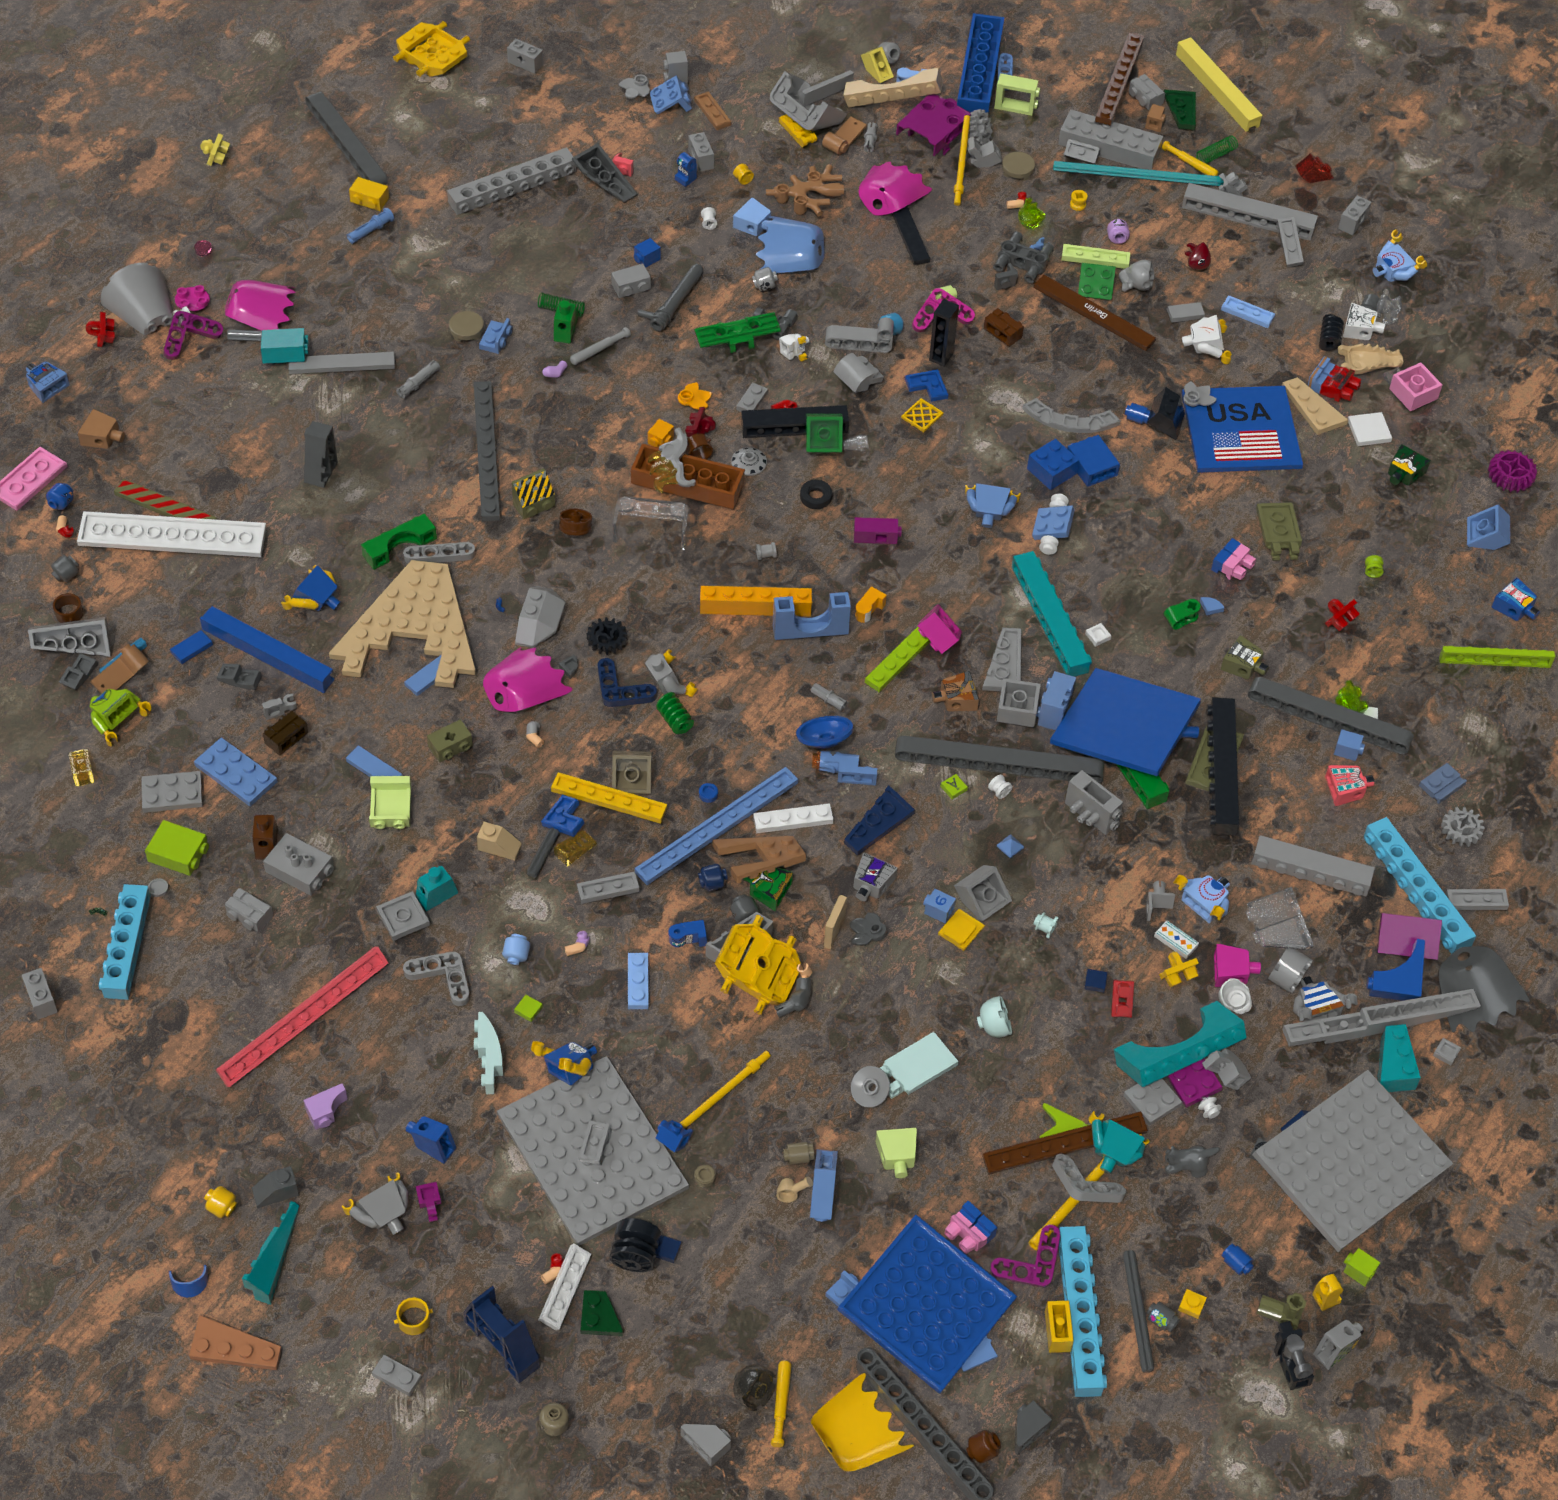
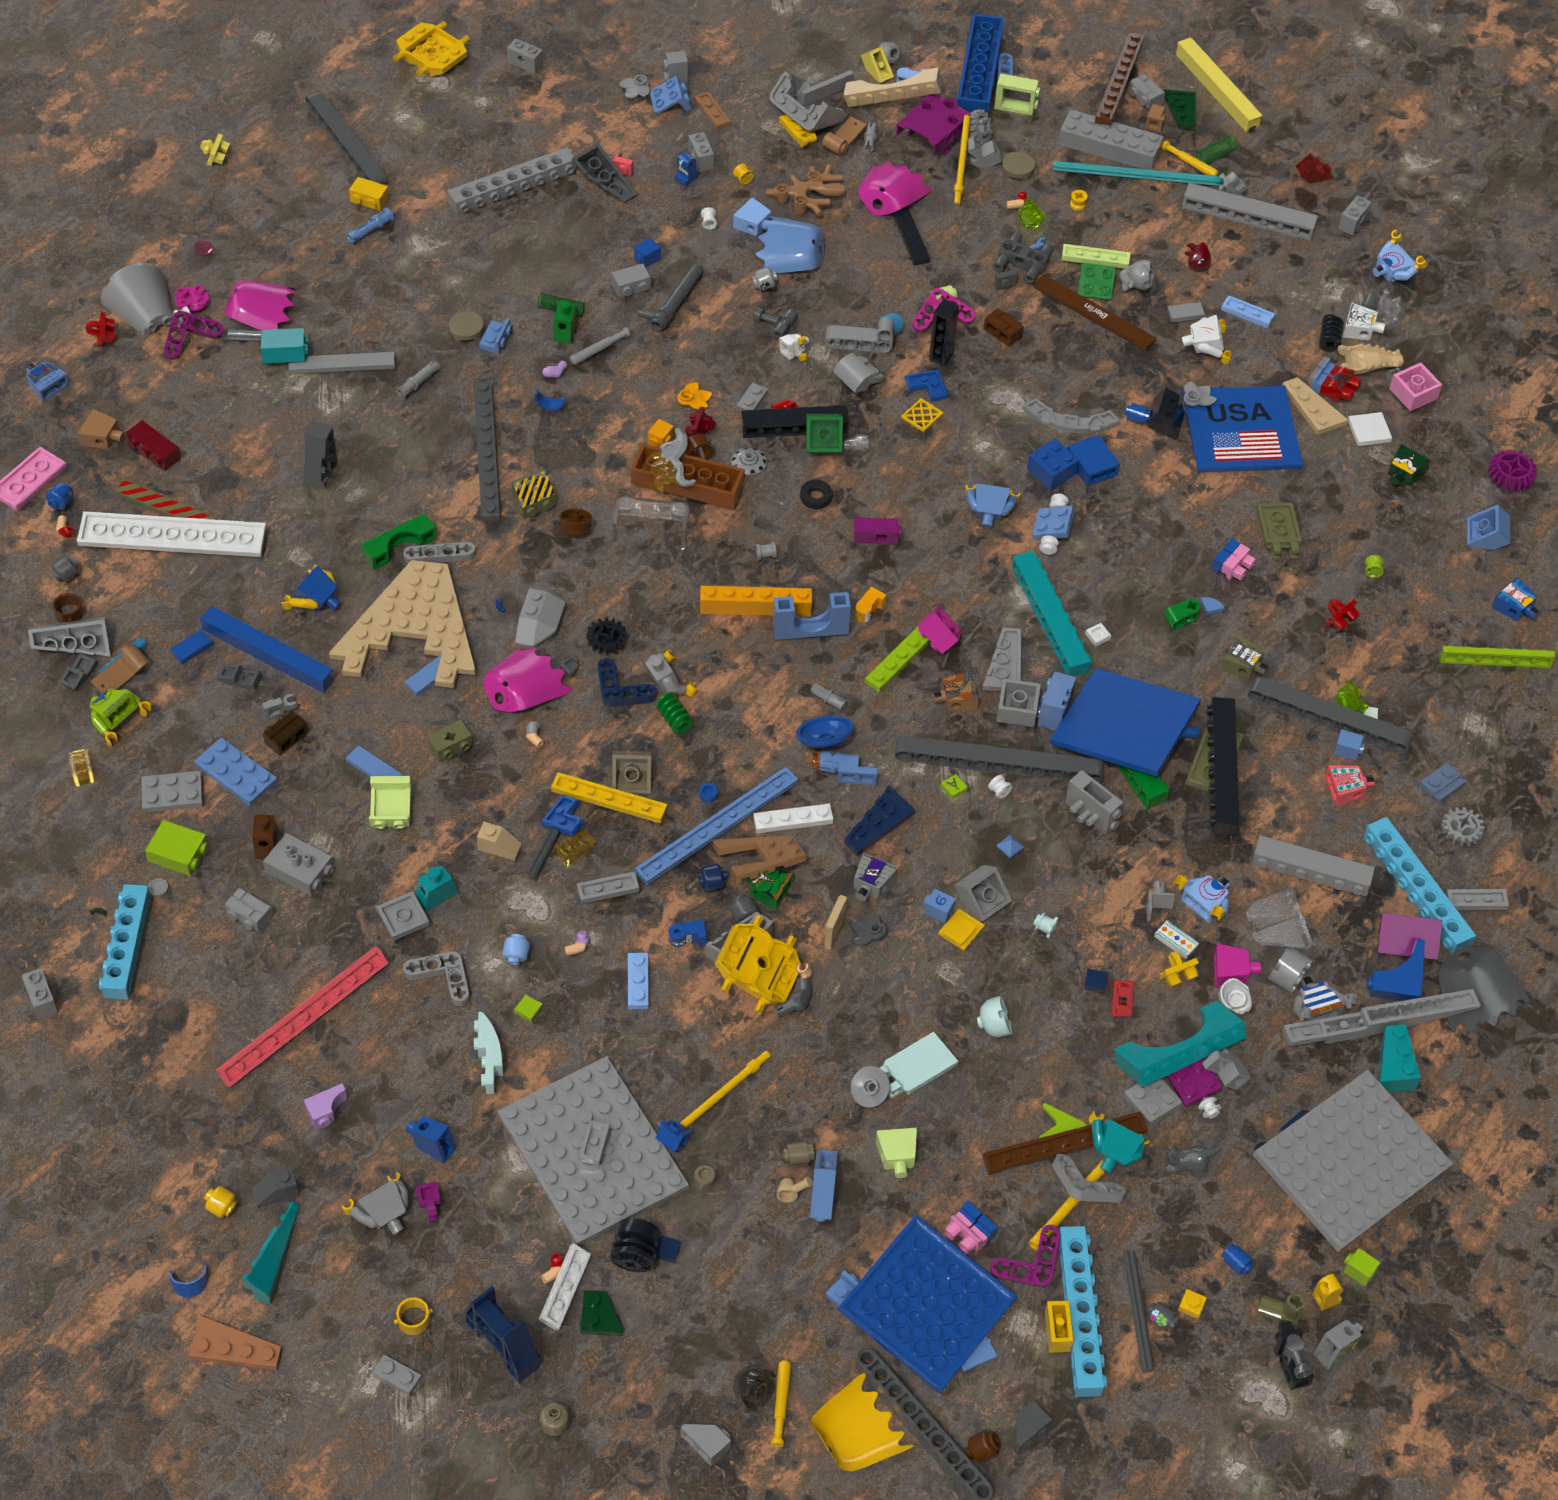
torso [531,1041,597,1086] -> none
green piece [694,312,781,353] -> none
light grey plate [1064,139,1100,164] -> none
lavender head [1107,219,1130,244] -> none
light grey plate [1277,216,1304,267] -> none
light grey tile [1433,1038,1461,1066] -> none
none -> dark red brick [126,420,181,471]
none -> blue helmet [535,389,566,411]

